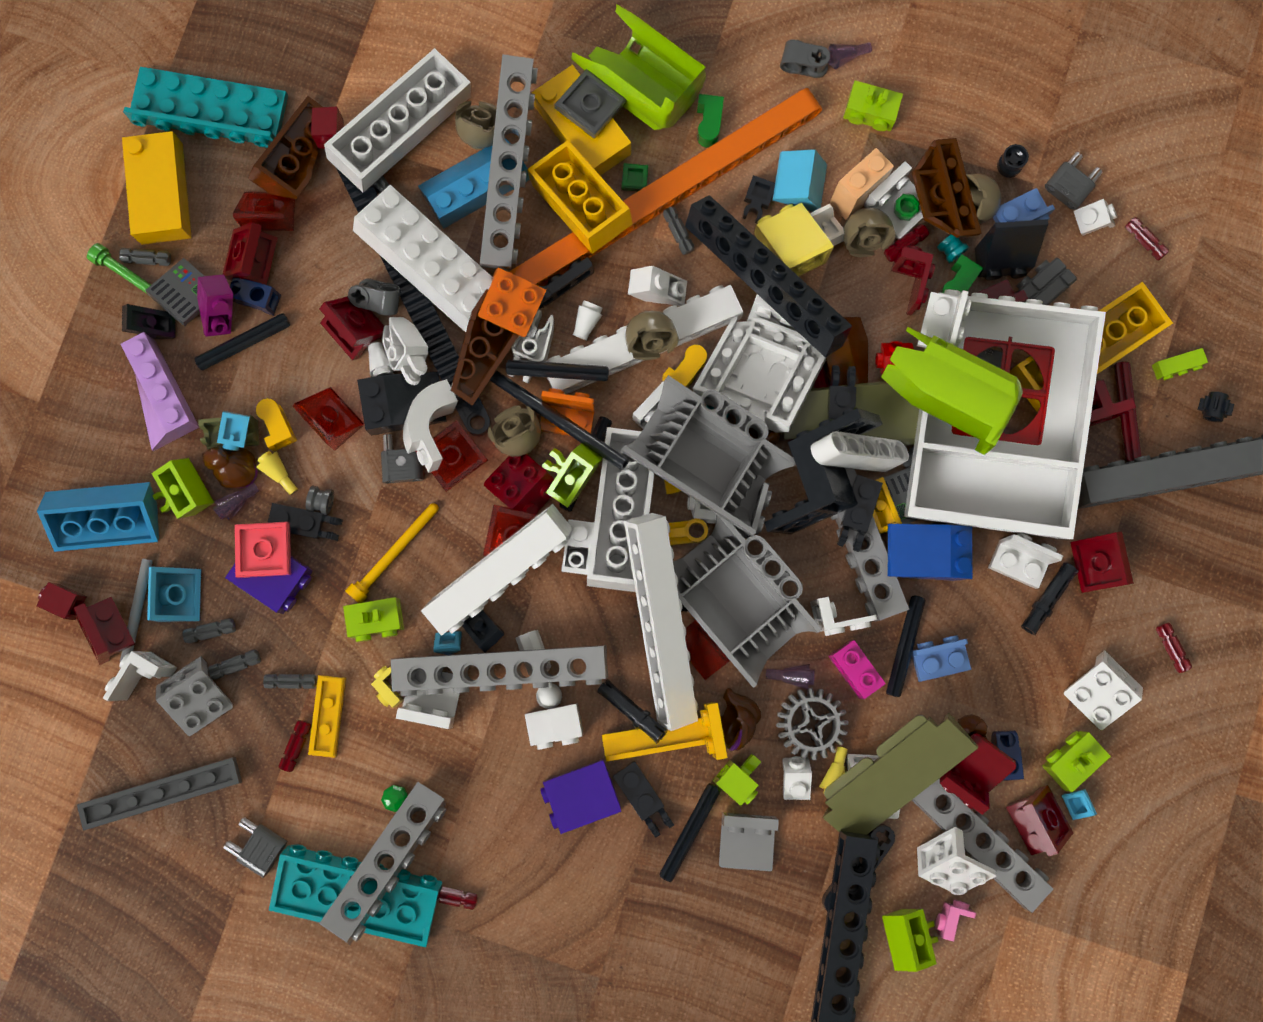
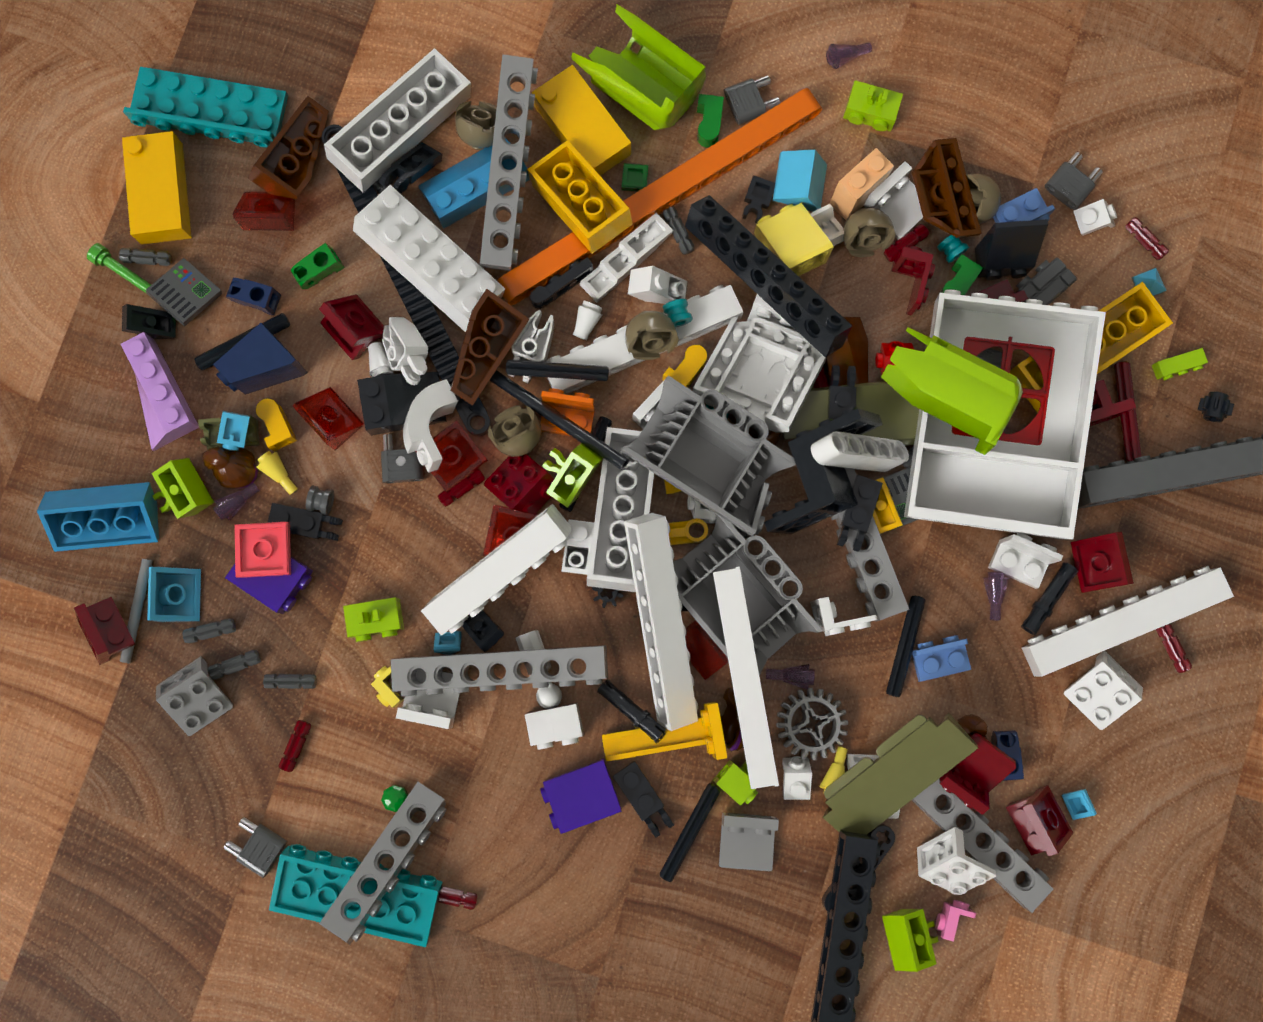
dark red brick [36,582,87,620] -> none
dark grey plate [77,757,242,831] -> none
white bracket [103,651,177,701] -> none
magenta slope [197,274,233,337] -> none
dark red bracket [222,222,278,285] -> none
yellow tile [308,675,346,758] -> none
dark red brick [311,106,344,149] -> none
yellow piece [345,503,439,603] -> none
dark grey piece [348,278,400,316] -> none
orange bracket [478,267,546,337] -> none
dark grey tile [554,69,626,139] -> none
dark grey piece [780,40,830,78] -> none
dark pink brick [828,640,886,699] -> none
blue slope [888,524,973,581] -> none
green tile [894,194,920,221] -> none
white bracket [917,290,972,348] -> none
black wheel [997,144,1029,178] -> none
lime brick [1042,731,1111,792] -> none
none -> dark blue slope [213,323,308,395]
none -> green leg [291,243,345,289]
none -> black hinge [380,142,443,194]
none -> dark red axle [438,468,485,507]
none -> white slope [580,213,673,303]
none -> black gear [592,587,624,609]
none -> teal wheel [662,298,693,327]
none -> white tile [713,566,779,789]
none -> dark grey piece [724,75,781,125]
none -> clear purple cone [983,572,1010,621]
none -> white brick [1021,566,1234,677]
none -> medium azure slope [1132,268,1167,296]

